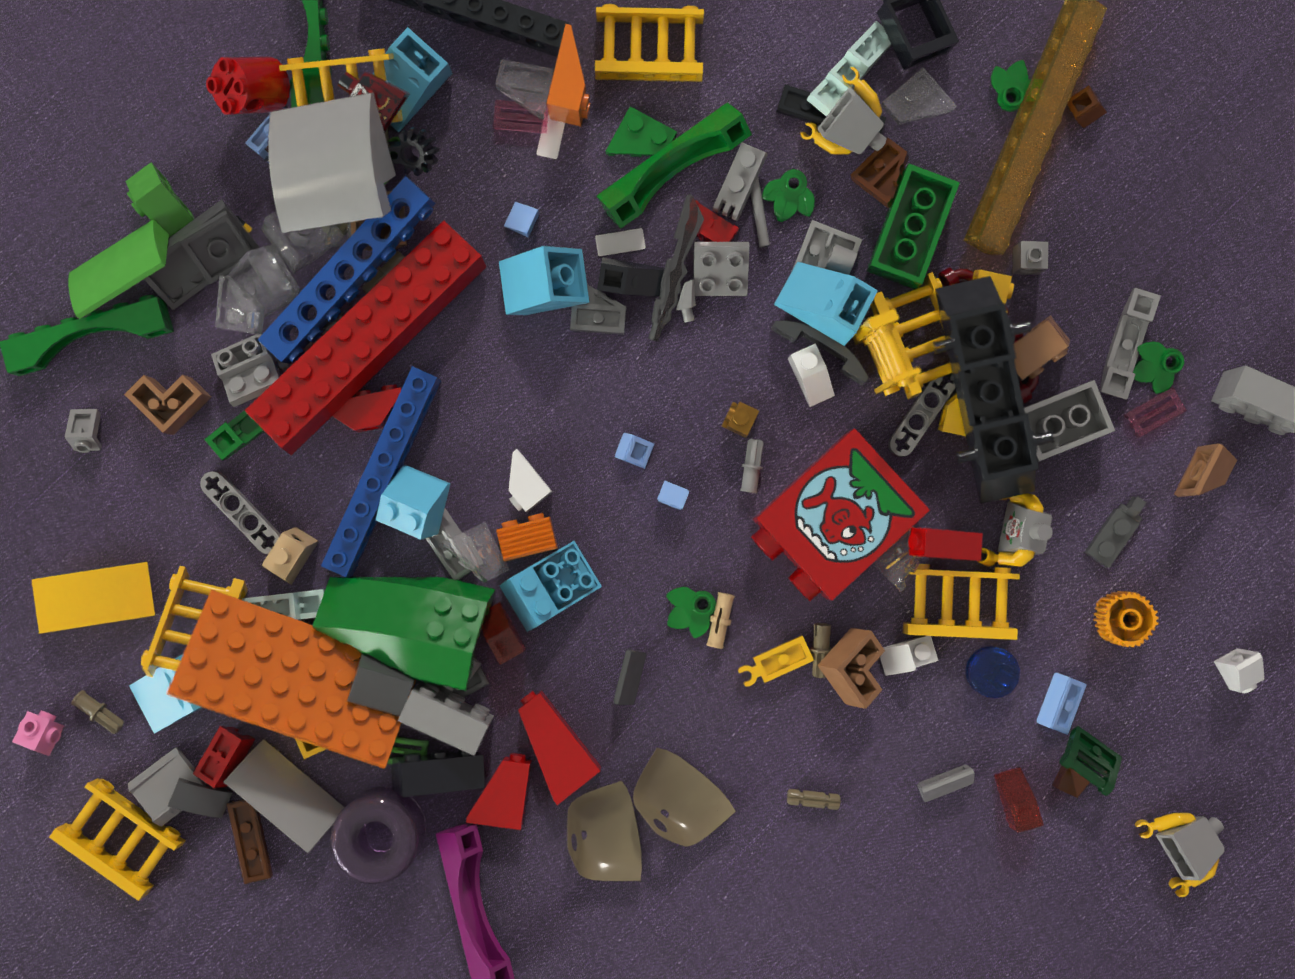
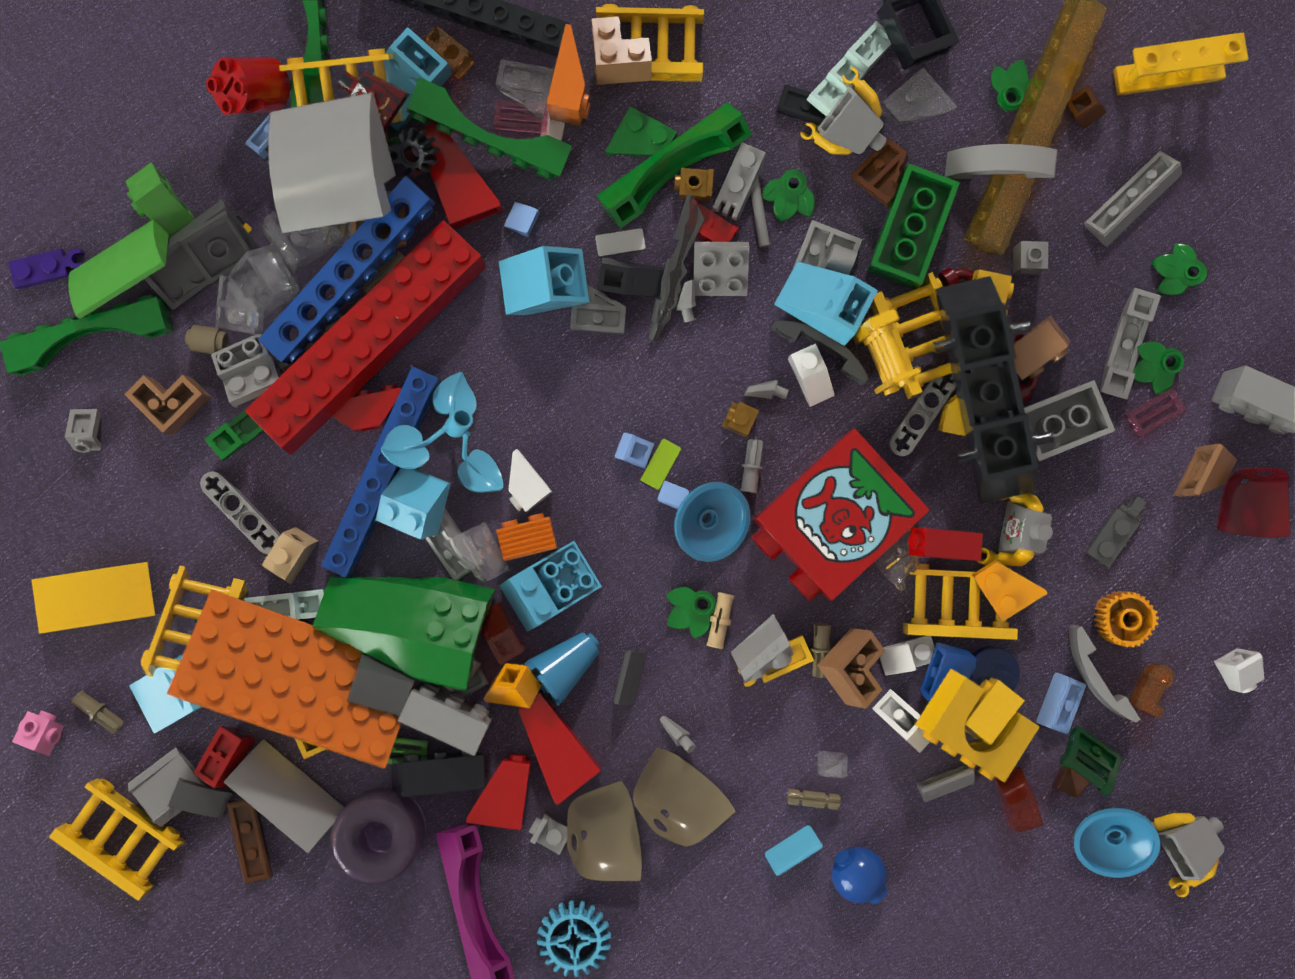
none -> dark purple plate [8,248,85,289]
none -> dark tan brick [185,324,229,354]
none -> medium azure plant [381,372,503,493]
none -> green arch [406,77,572,181]
none -> red slope [421,124,503,230]
none -> clear orange leg [422,26,475,79]
none -> light orange slope [484,663,541,708]
none -> dark azure cone [523,632,600,706]
none -> light grey bracket [529,813,567,854]
none -> medium azure gear [537,900,611,977]
none -> medium nougat brick [592,17,652,85]
none -> lime sticker [641,439,681,490]
none -> light grey bar [659,716,696,753]
none -> pearl gold brick [674,168,714,202]
none -> dark azure dish [674,482,751,562]
none -> light grey slope [731,614,793,683]
none -> light grey bar [744,380,789,399]
none -> medium azure slope [765,825,823,876]
none -> clear slope [816,751,848,778]
none -> blue brick [832,847,887,904]
none -> white slope [872,689,930,753]
none -> yellow arch [915,669,1039,782]
none -> blue brick [920,642,977,702]
none -> light grey slope [945,144,1058,179]
none -> yellow brick [965,678,1025,745]
none -> light orange wing [972,560,1048,622]
none -> light grey slope [1069,625,1141,723]
none -> dark azure dish [1074,808,1160,878]
none -> light grey slope [1084,150,1182,247]
none -> yellow fence [1113,32,1248,96]
none -> clear orange leg [1129,663,1174,718]
none -> green plate [1152,243,1207,295]
none -> dark red piece [1216,468,1291,537]

